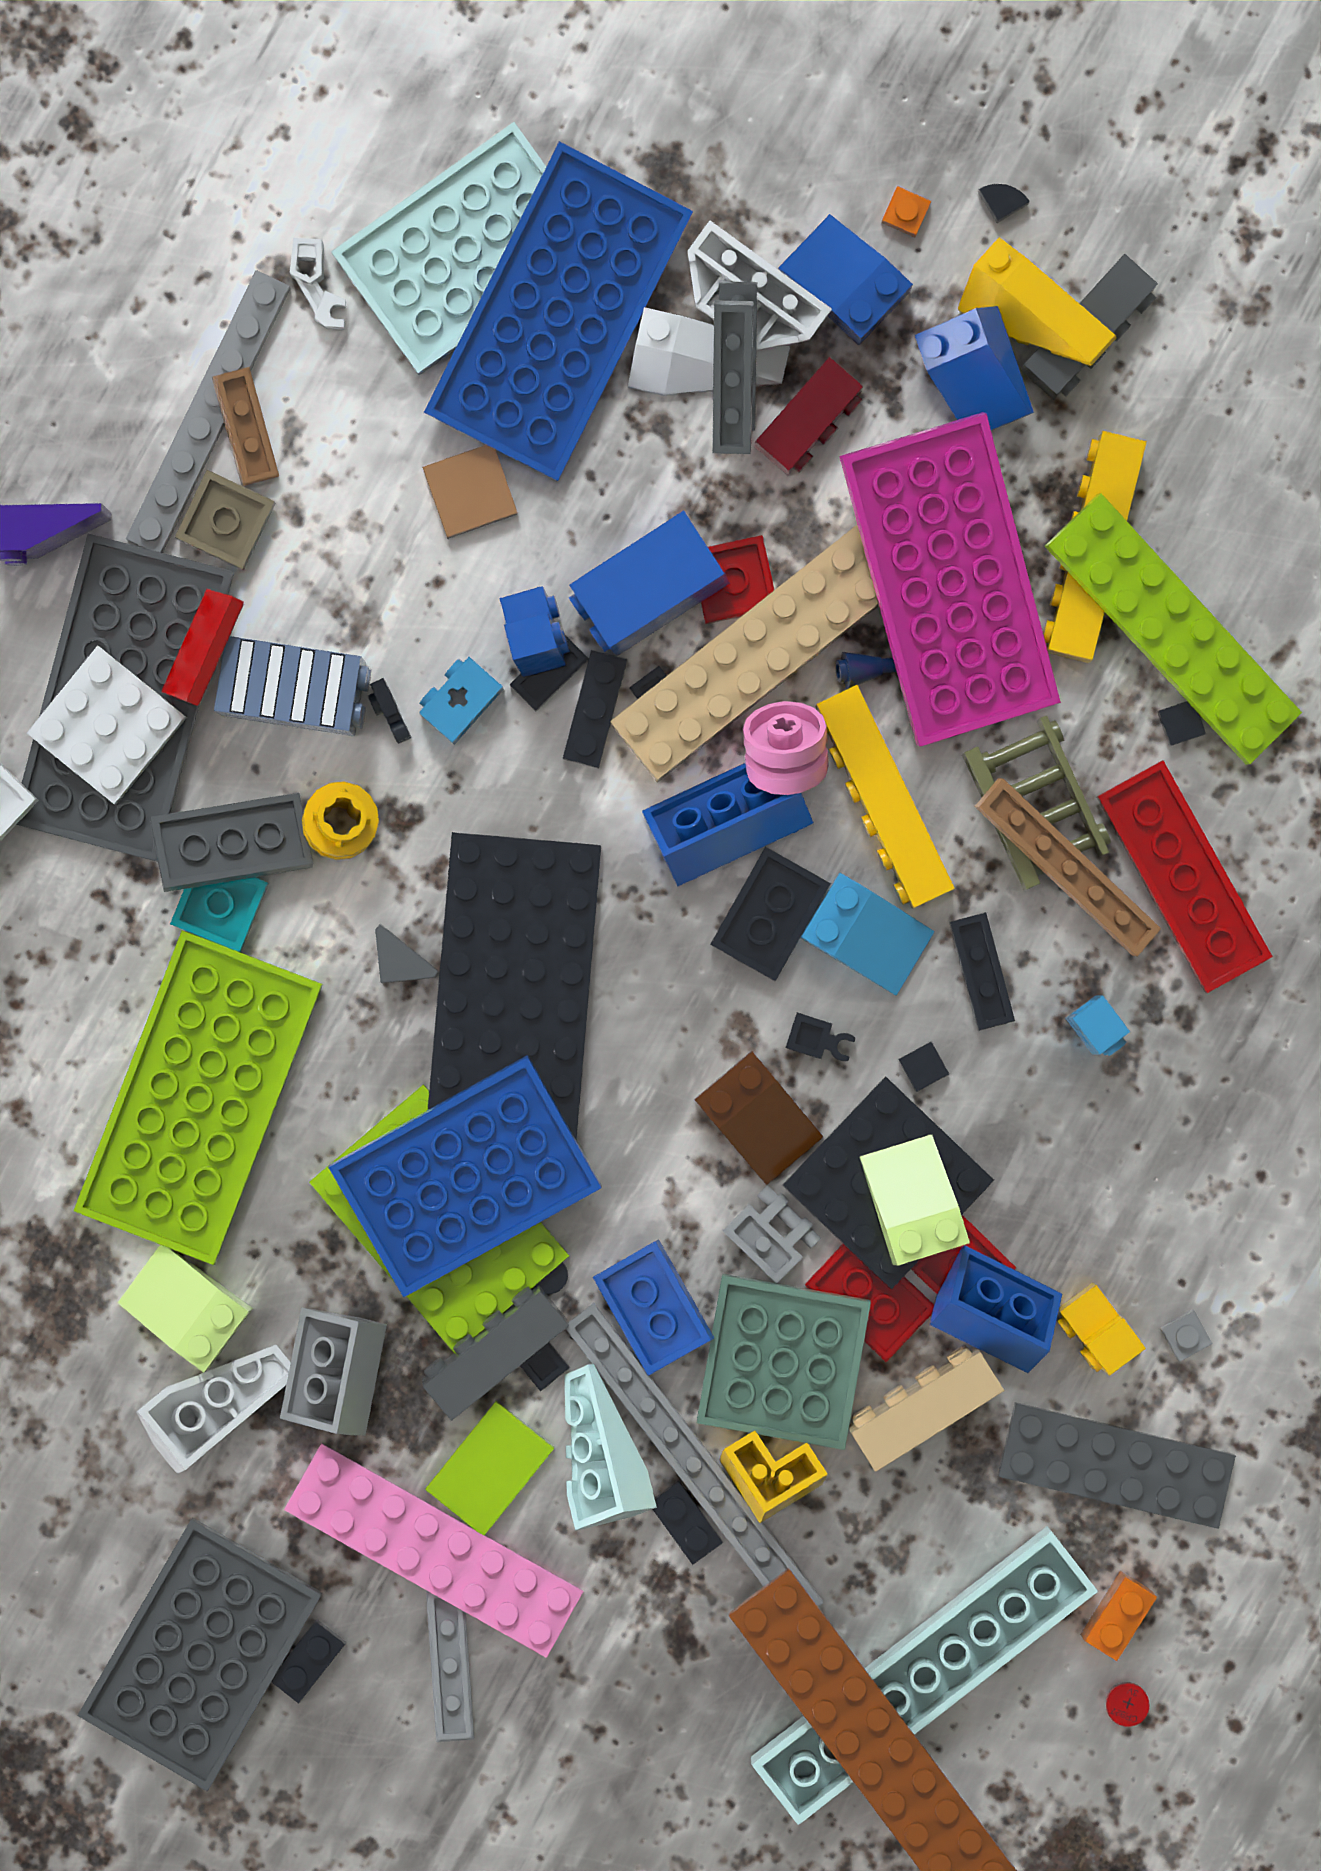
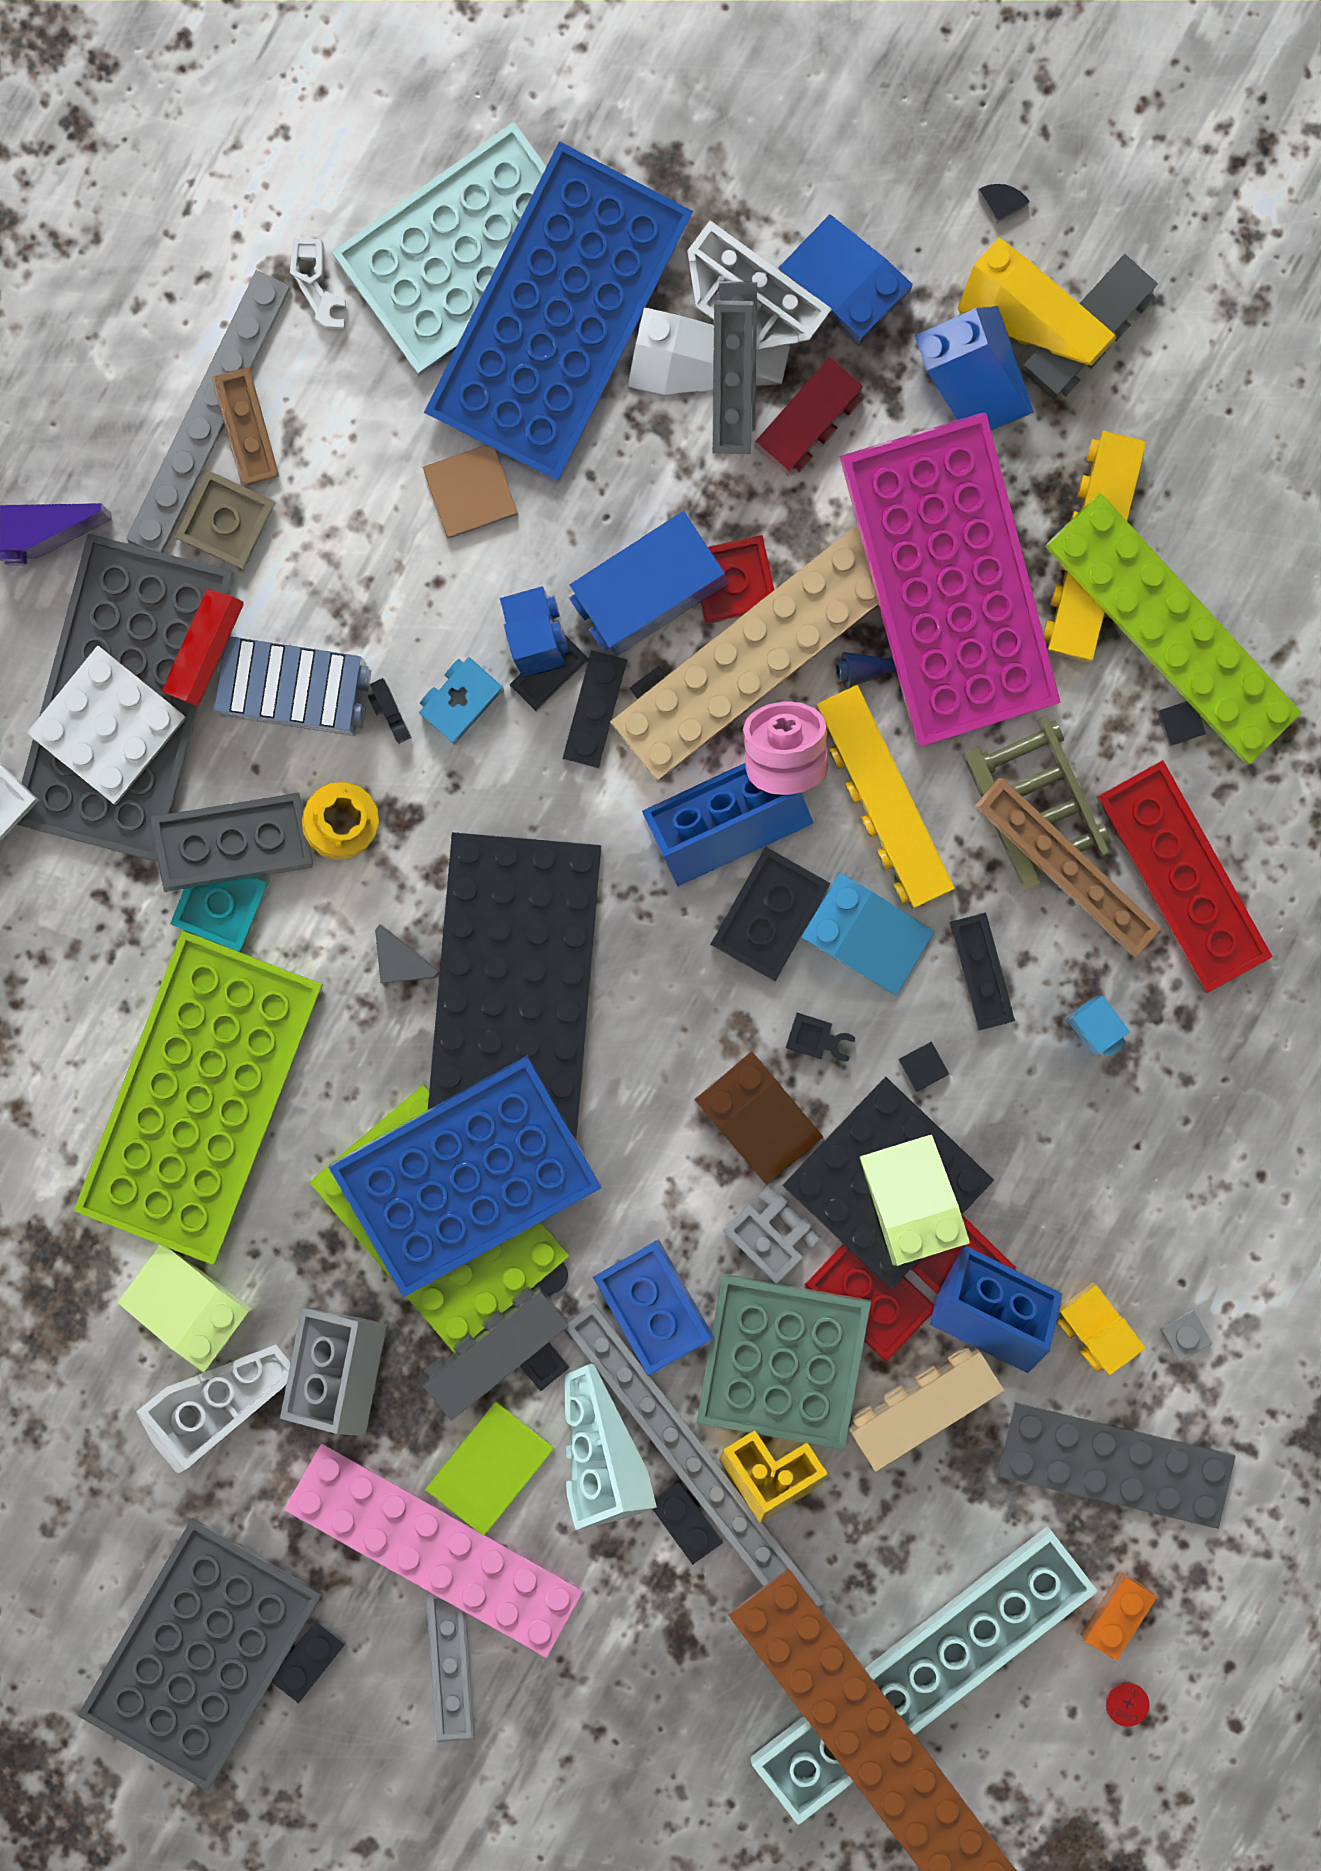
orange plate [881,186,931,238] -> none

